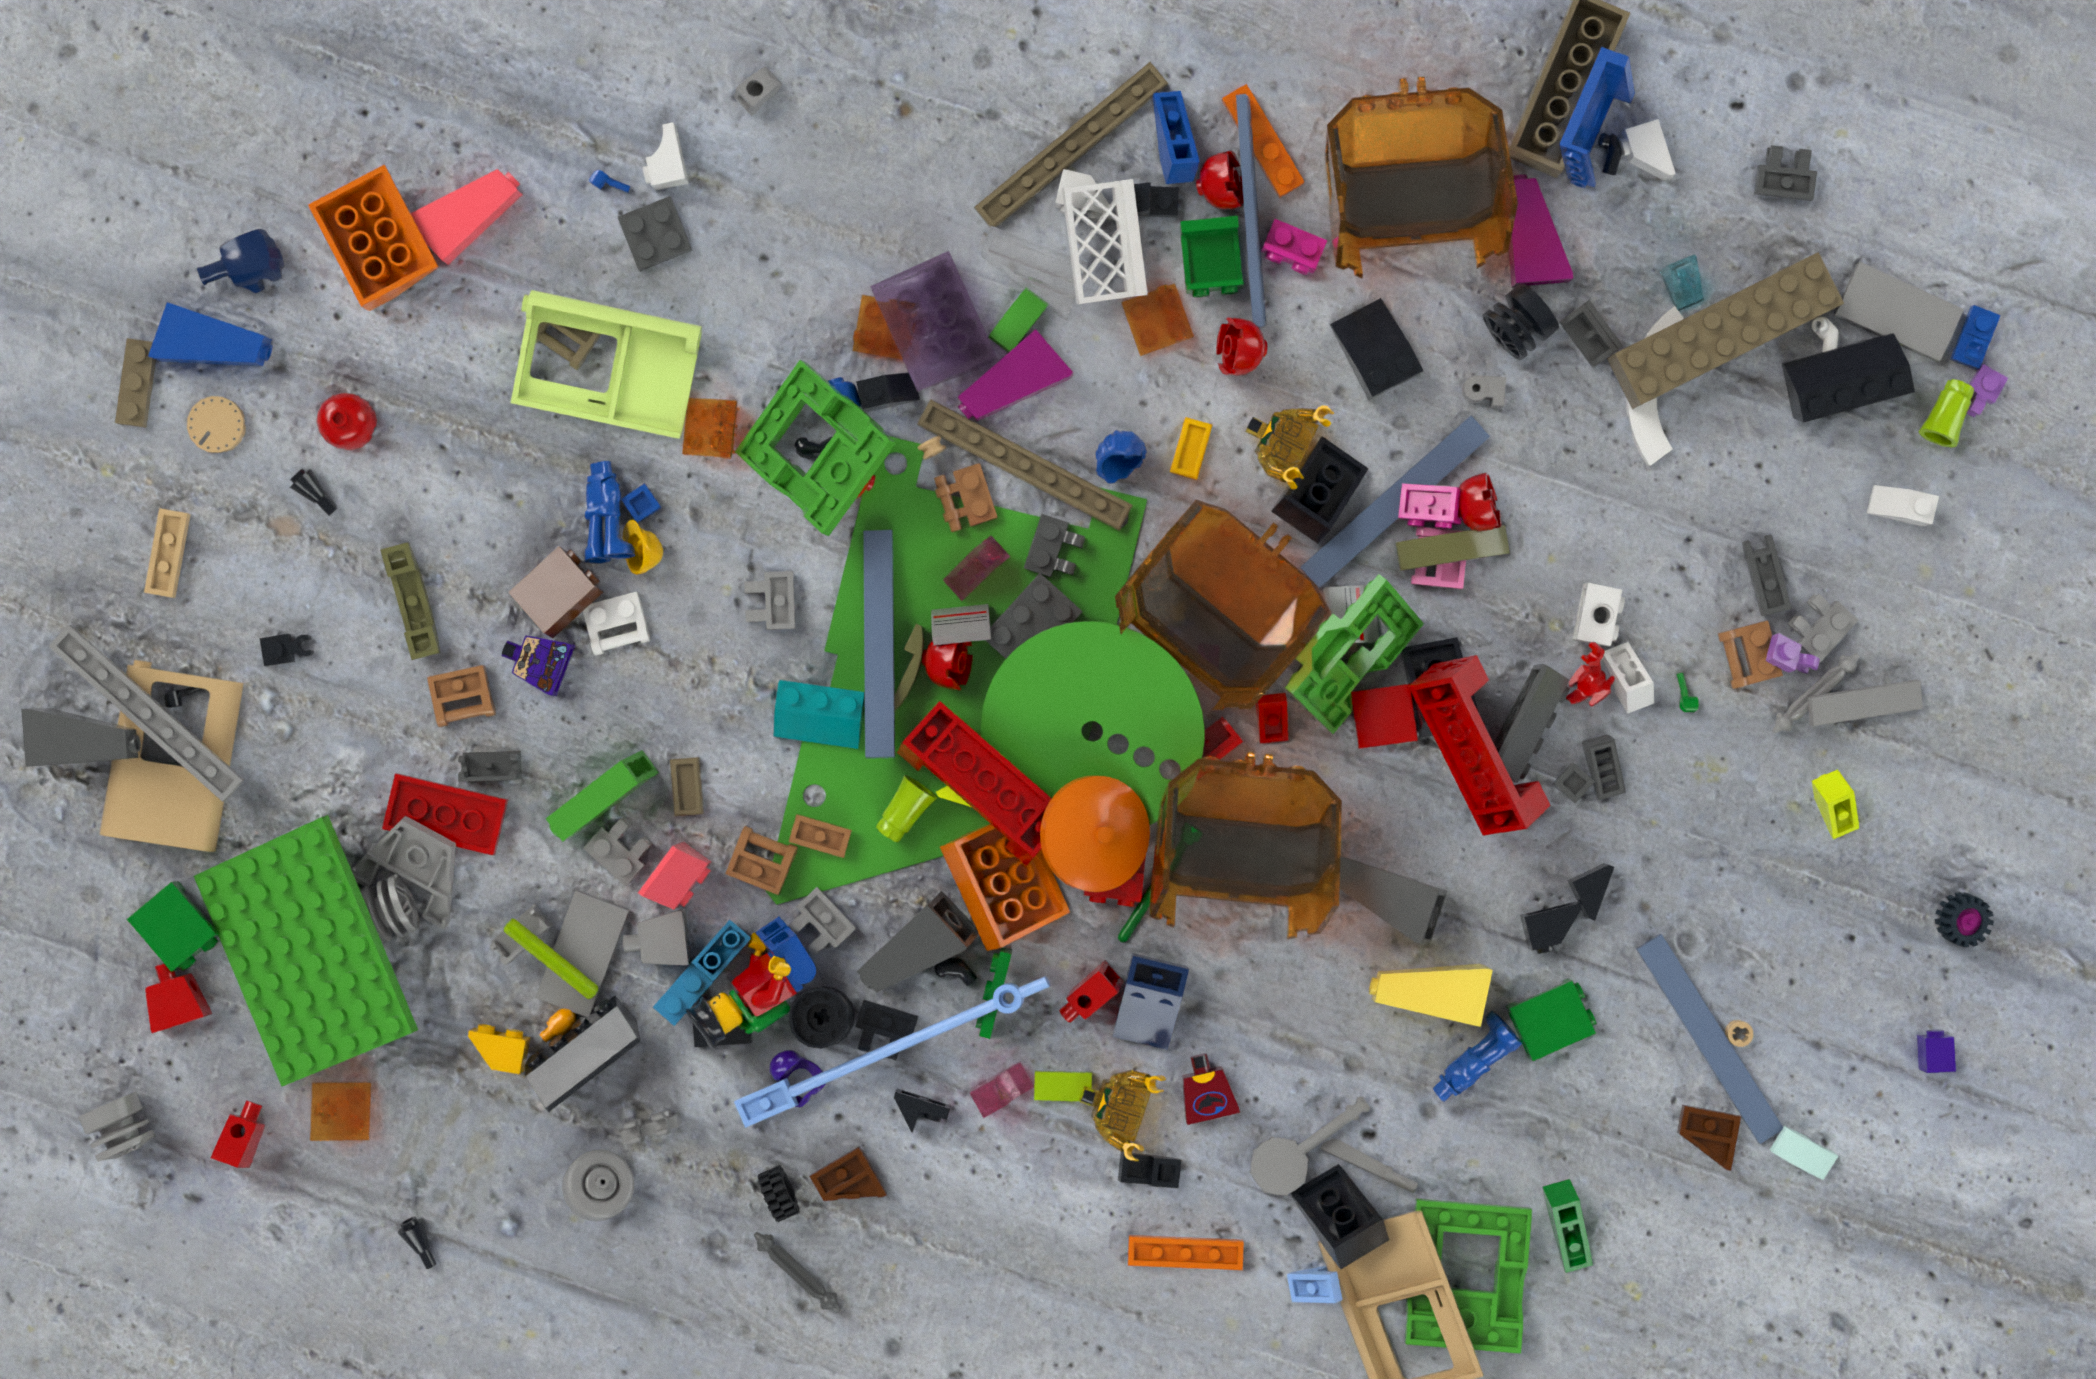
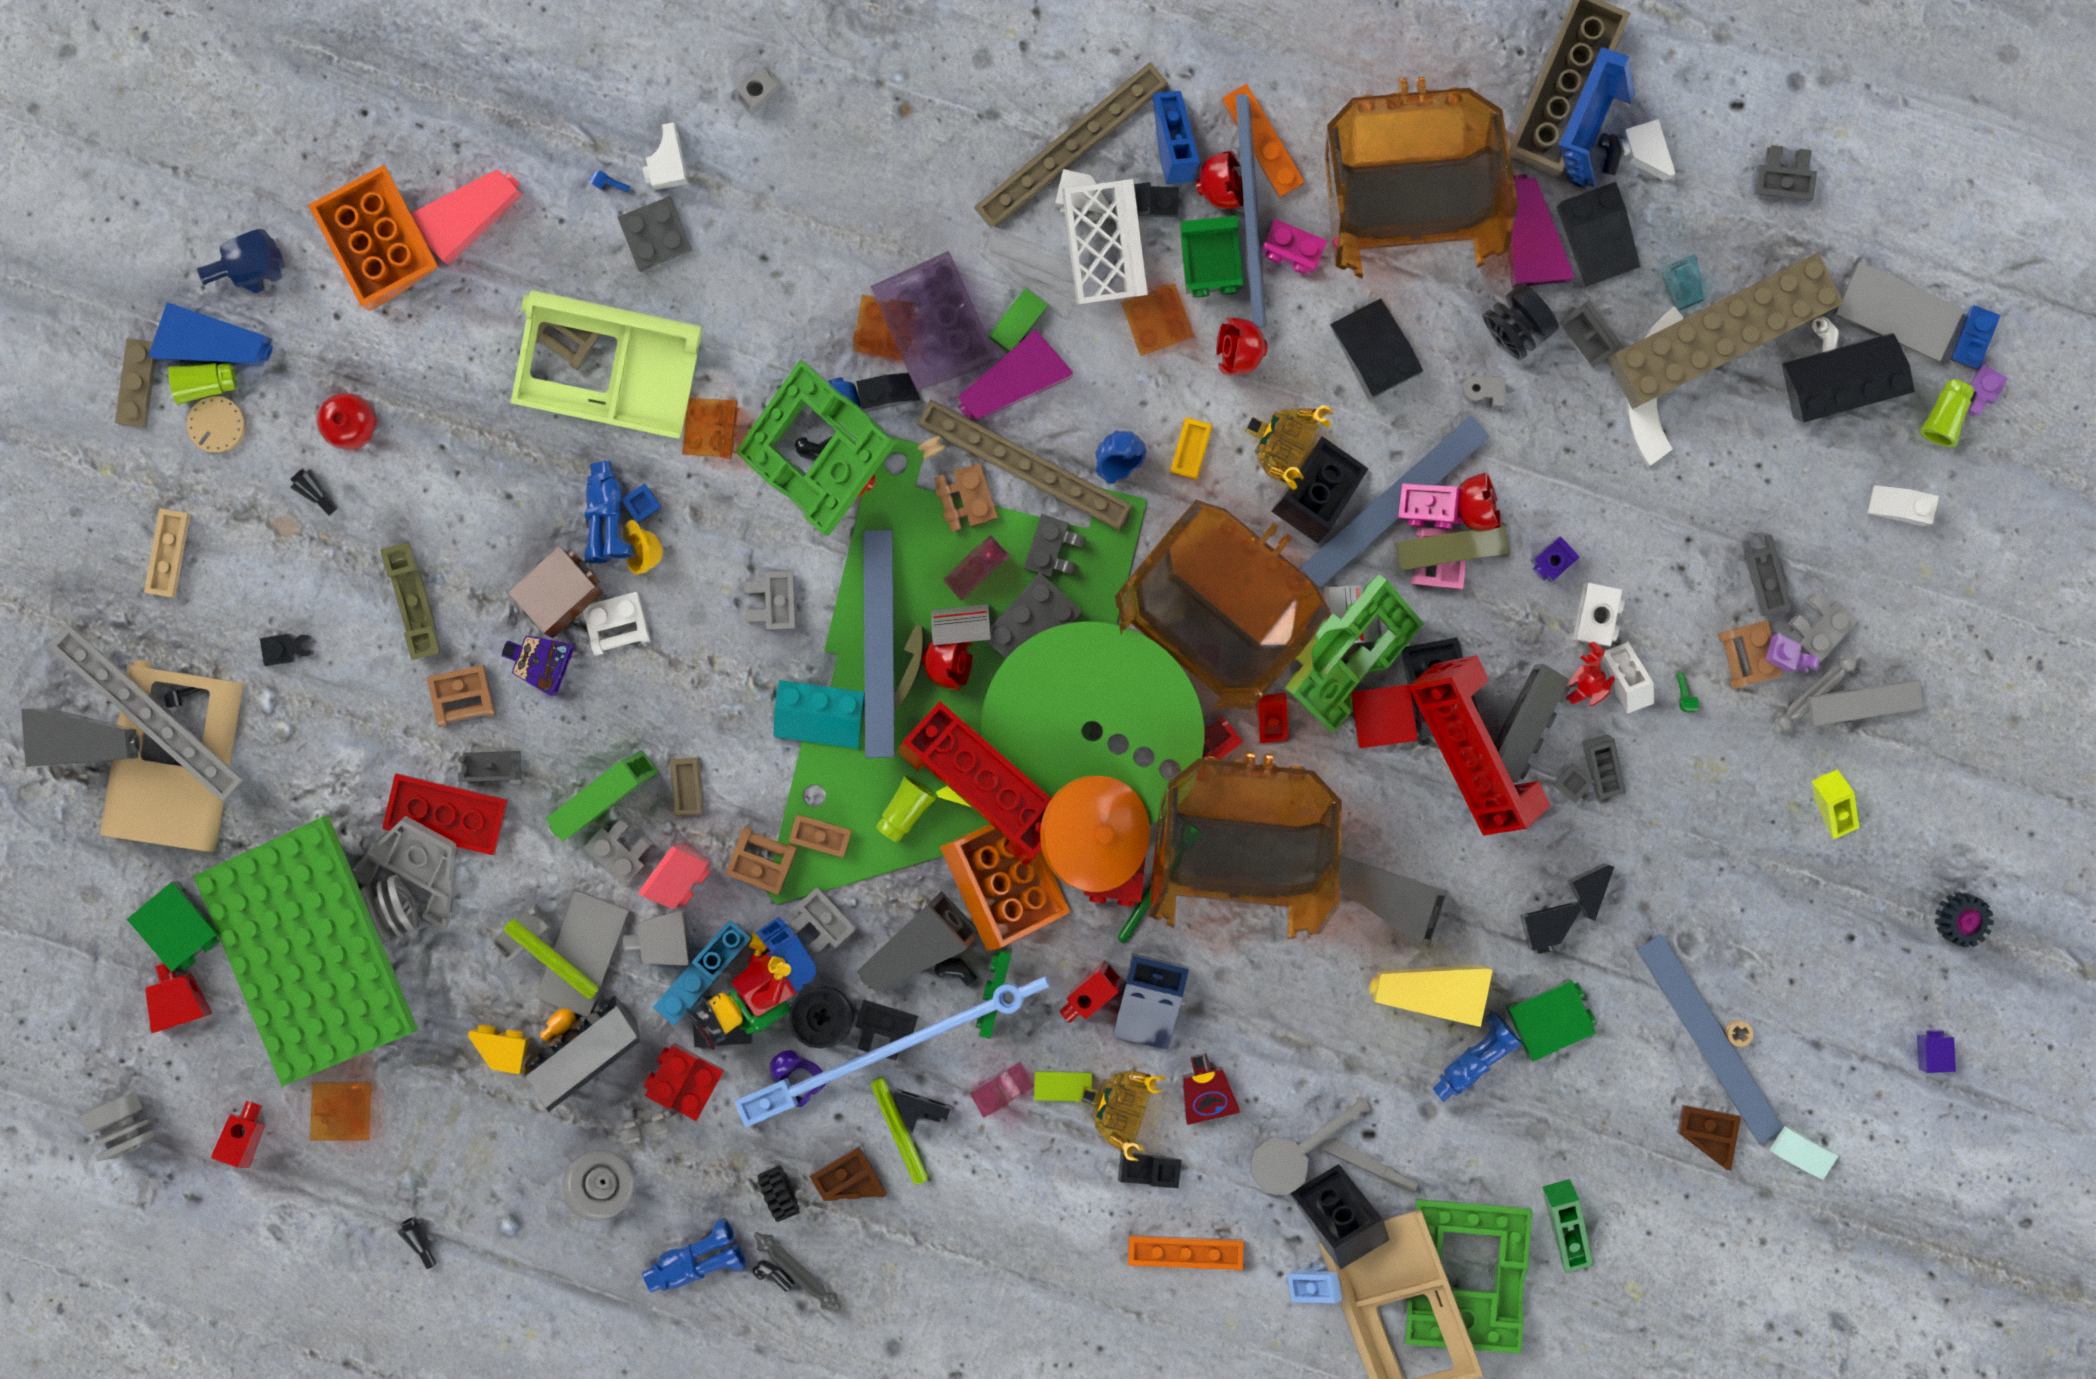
none -> lime plant [168,363,237,406]
none -> blue piece [642,1218,746,1293]
none -> red plate [643,1043,724,1121]
none -> black arm [752,1260,795,1292]
none -> lime axle [870,1077,928,1185]
none -> dark purple brick [1531,536,1580,582]
none -> black slope [1556,181,1640,287]

